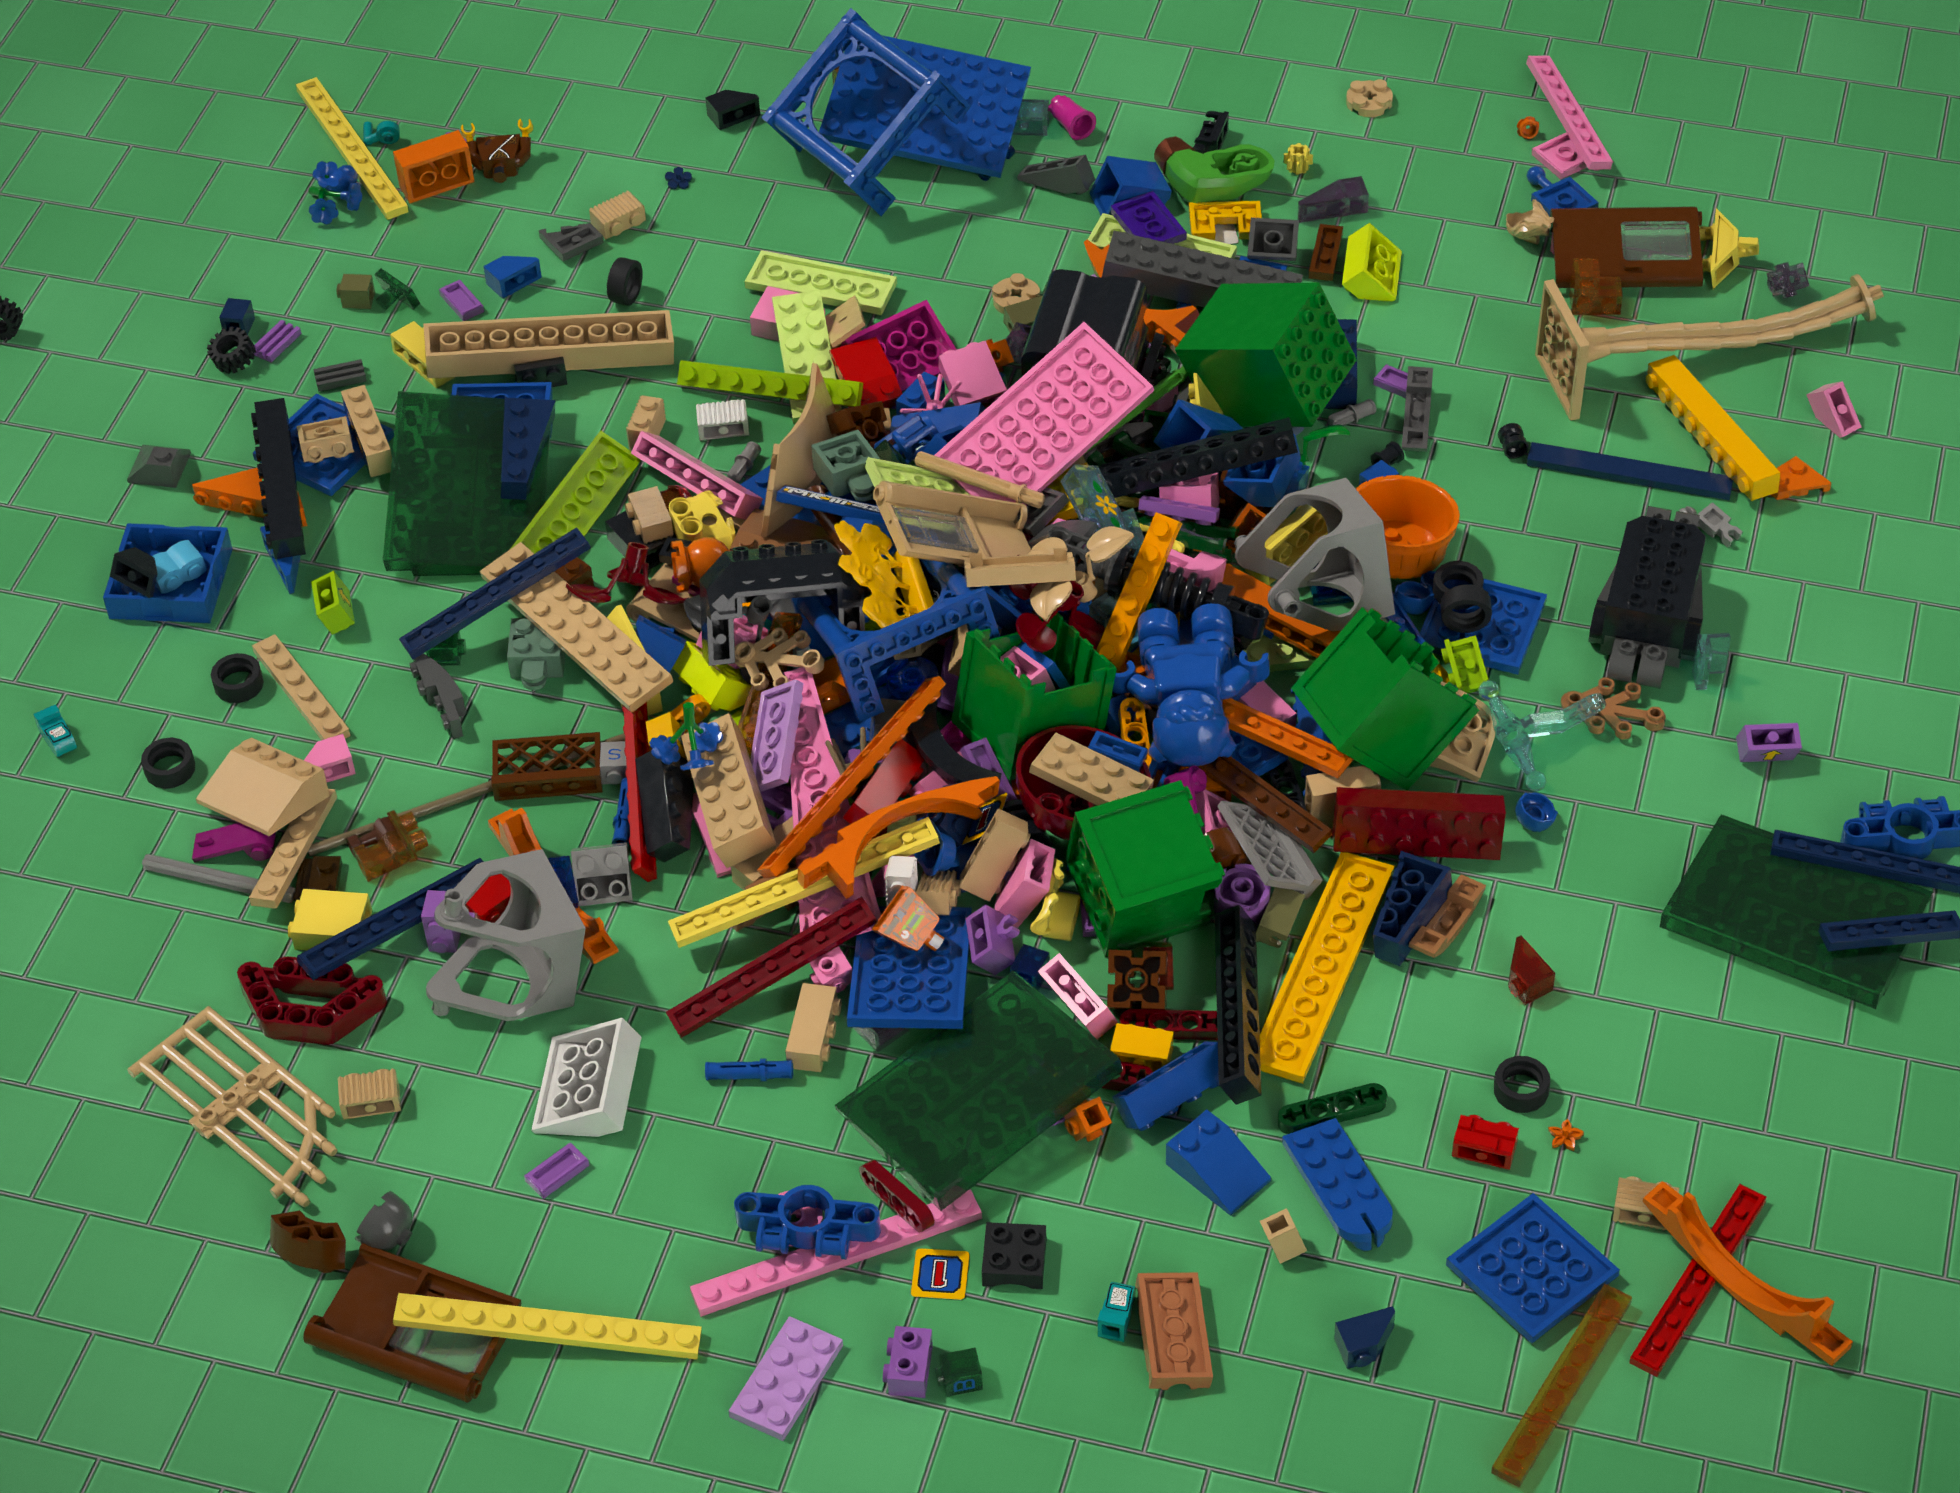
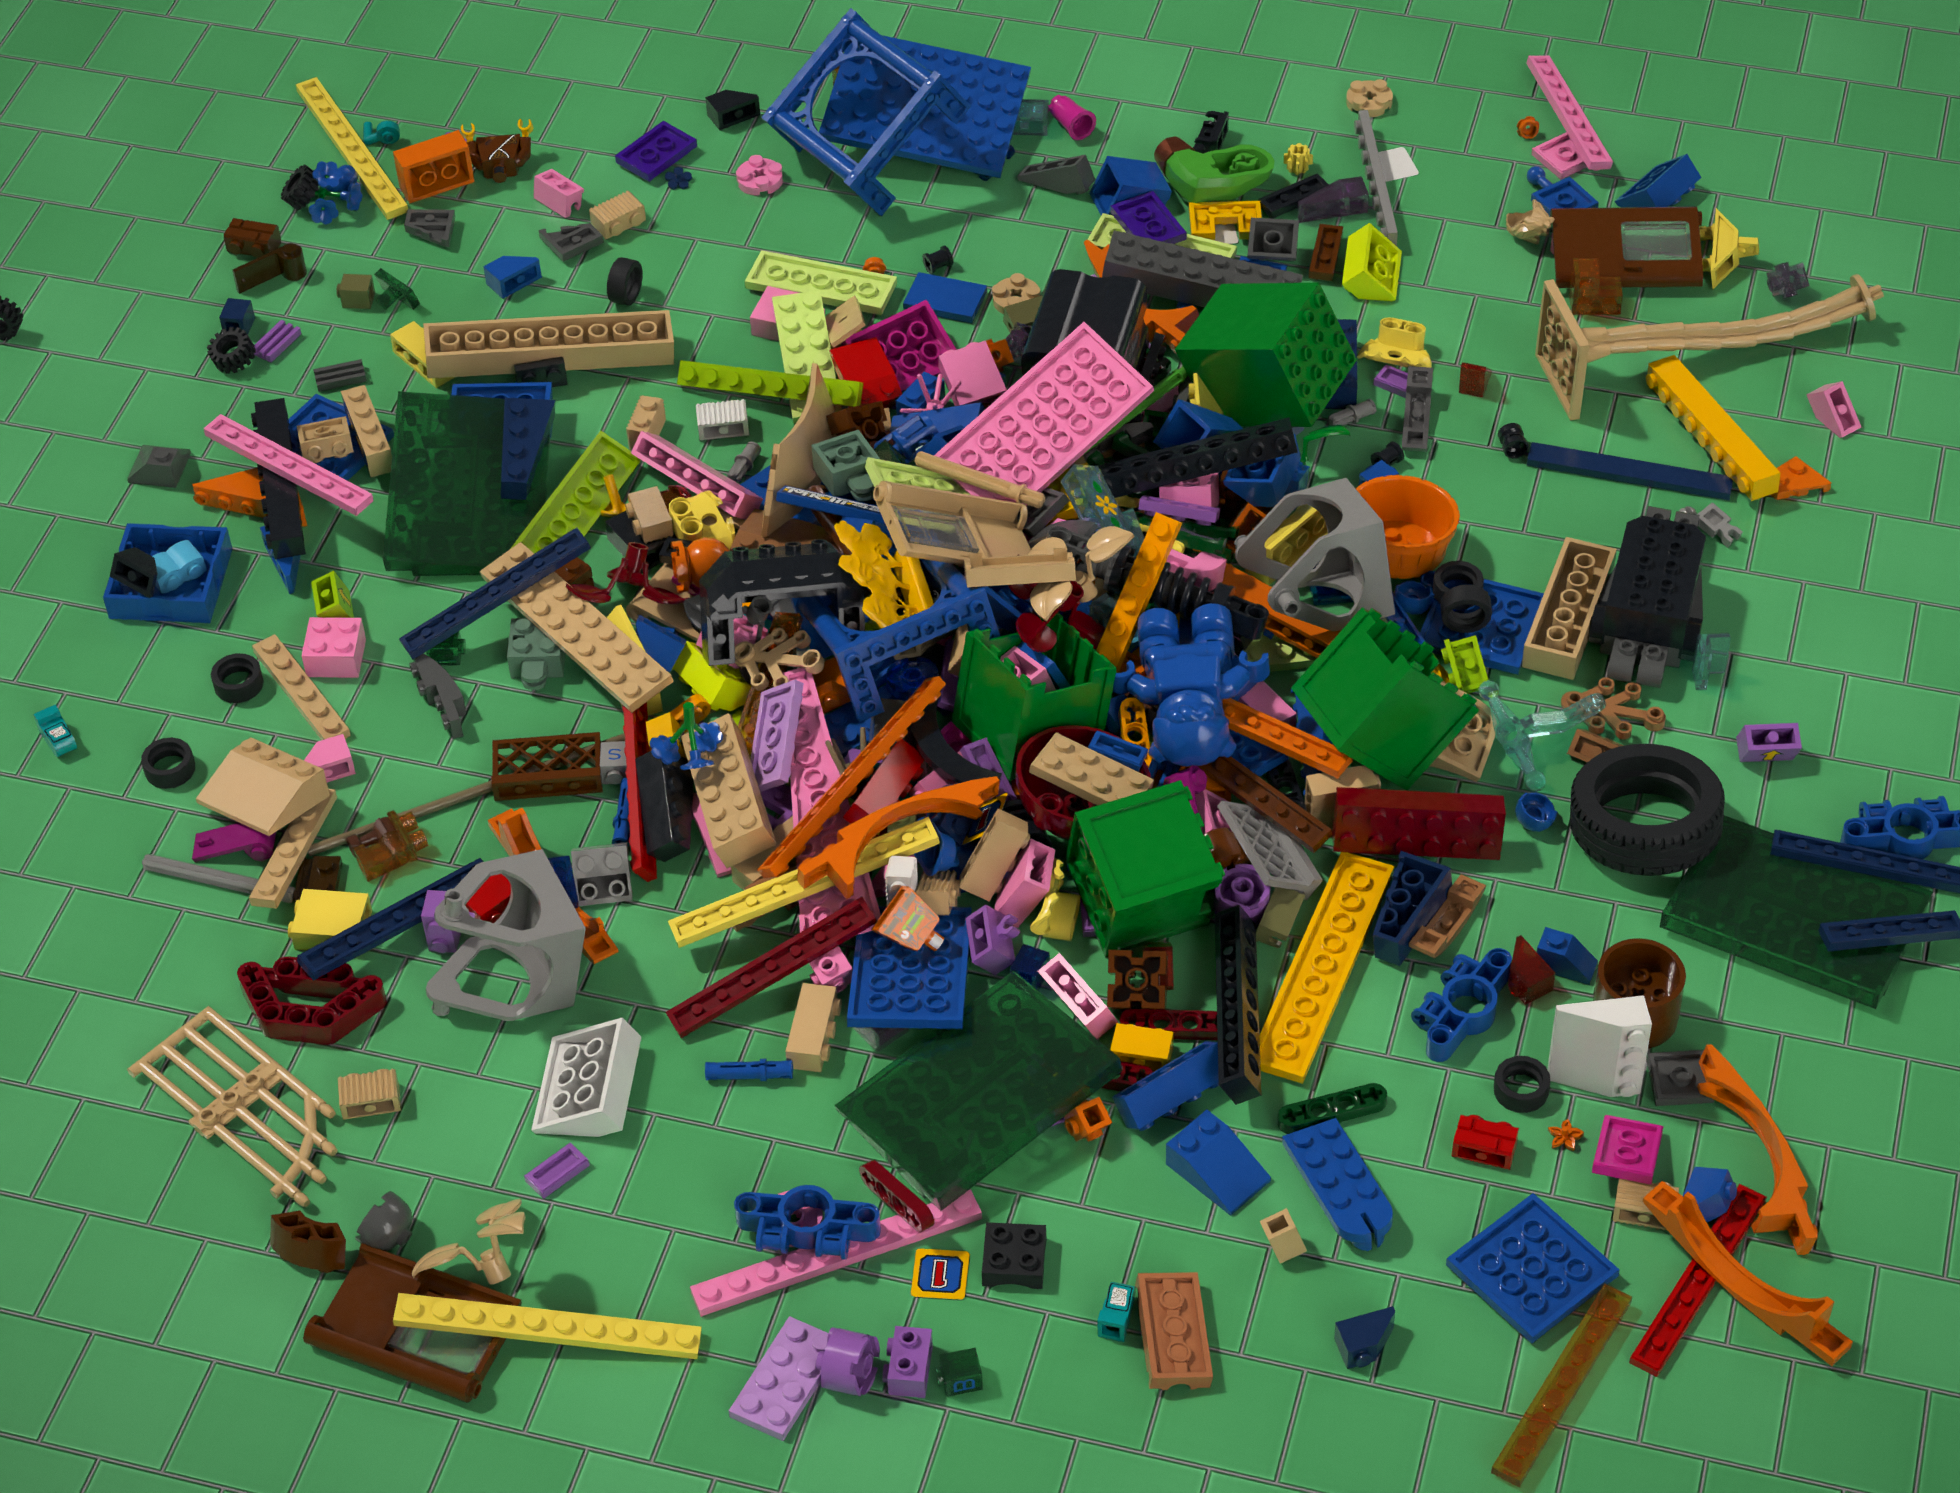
medium lavender tile [439,280,484,321] -> none
none -> bright pink plate [203,414,373,516]
none -> reddish brown brick [224,218,281,258]
none -> dark brown door [232,243,307,294]
none -> black tyre [281,164,319,210]
none -> bright pink brick [302,617,366,678]
none -> dark grey wing [404,209,456,247]
none -> tan plant [412,1198,526,1284]
none -> bright pink hinge [534,169,584,218]
none -> yellow plant [601,474,626,517]
none -> dark purple plate [615,121,697,182]
none -> bright pink plate [736,155,783,196]
none -> medium lavender brick [816,1327,880,1396]
none -> orange plate [863,257,886,274]
none -> blue tile [903,272,987,323]
none -> black bush [922,245,954,274]
none -> black plate [1258,174,1331,219]
none -> light grey plate [1354,110,1398,246]
none -> light yellow piece [1357,317,1432,368]
none -> white sticker [1378,147,1419,182]
none -> blue piece [1411,948,1512,1062]
none -> clear red slope [1459,362,1492,398]
none -> tan brick [1522,537,1617,680]
none -> blue slope [1535,927,1598,985]
none -> white slope [1547,996,1652,1097]
none -> medium nougat panel [1567,729,1624,762]
none -> black tyre [1570,744,1725,876]
none -> dark pink tile [1592,1115,1664,1185]
none -> reddish brown brick [1593,938,1686,1049]
none -> blue slope [1615,154,1702,208]
none -> dark grey tile [1646,1050,1714,1106]
none -> blue slope [1683,1167,1737,1223]
none -> orange slope [1697,1044,1818,1255]

